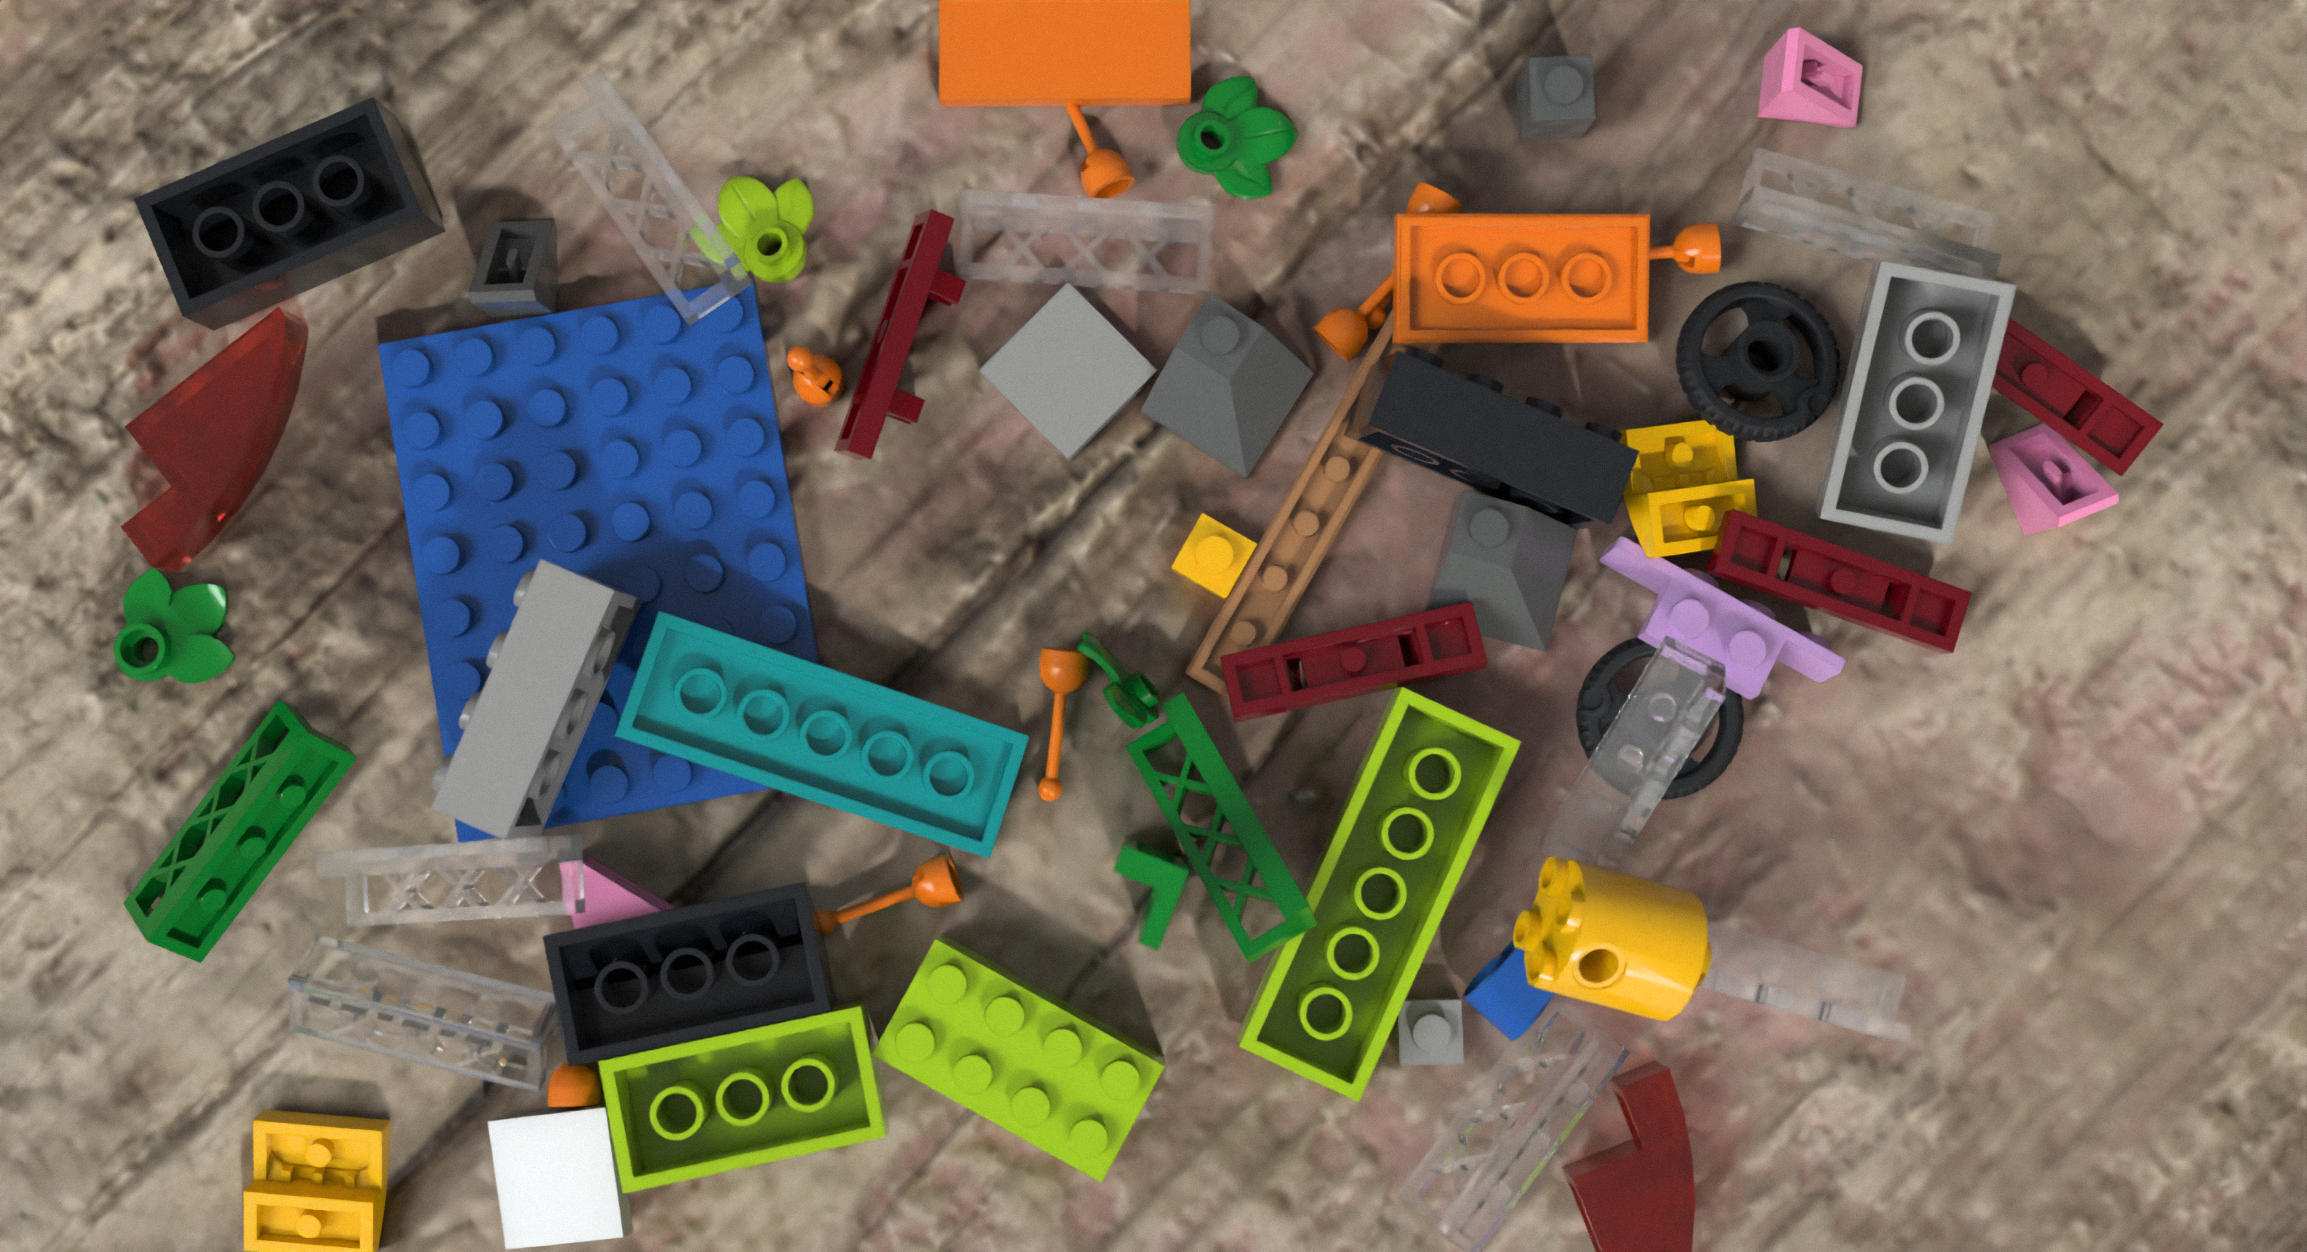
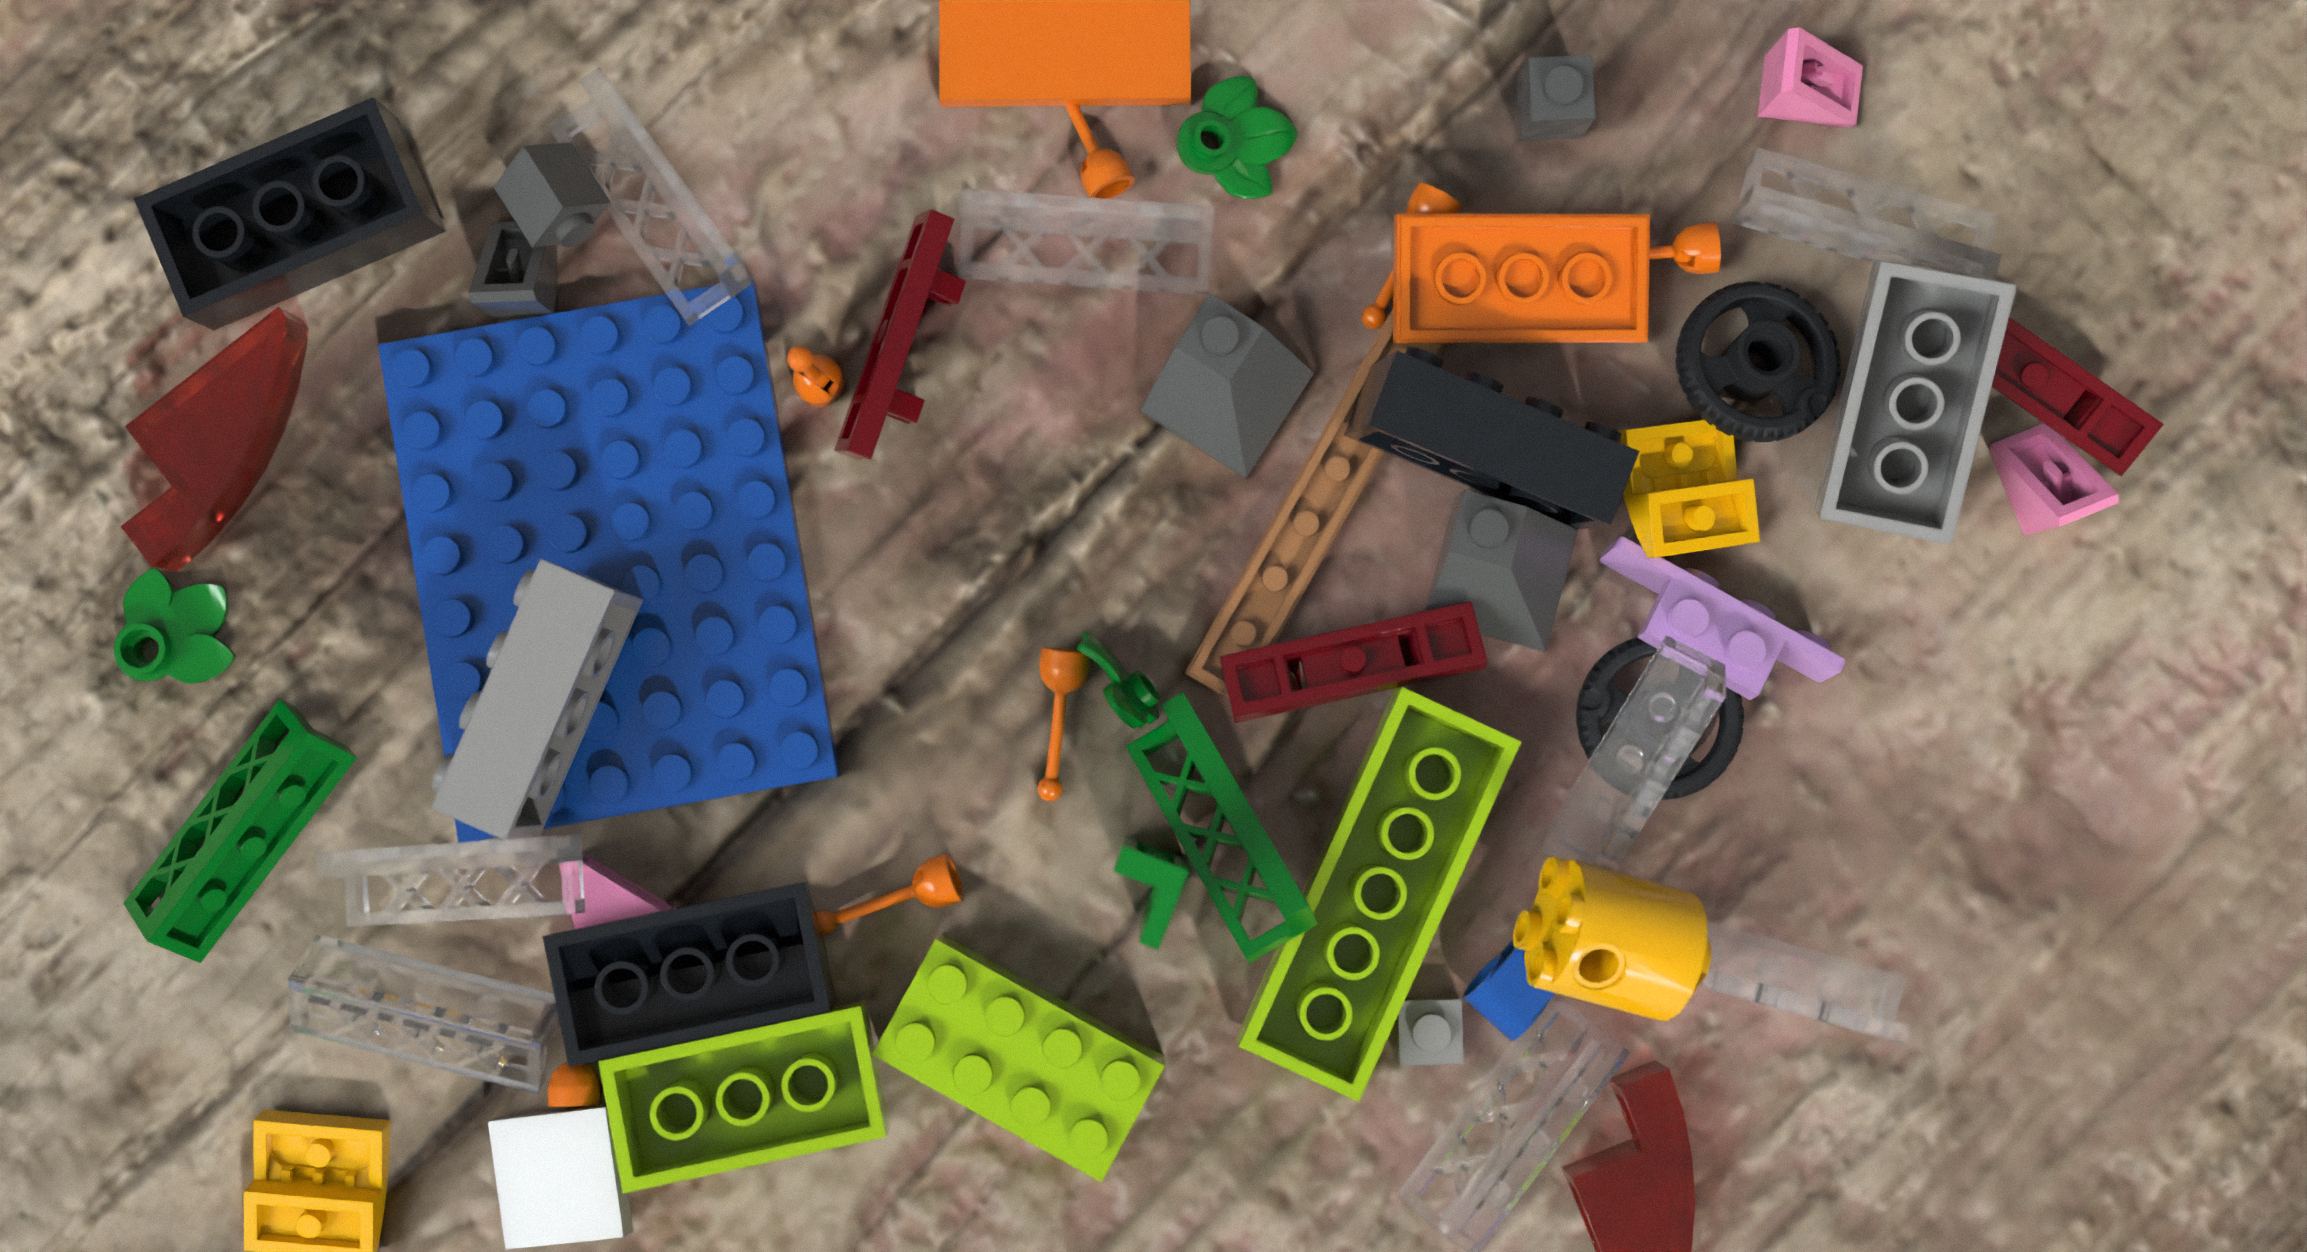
teal plate [615,611,1030,858] -> none
lime plate [695,176,815,283] -> none
light grey tile [979,282,1158,462] -> none
yellow plate [1171,513,1257,600] -> none
orange hinge [1312,272,1393,363] -> none
dark red hinge [1706,509,1972,654] -> none
none -> dark grey brick [494,142,611,248]

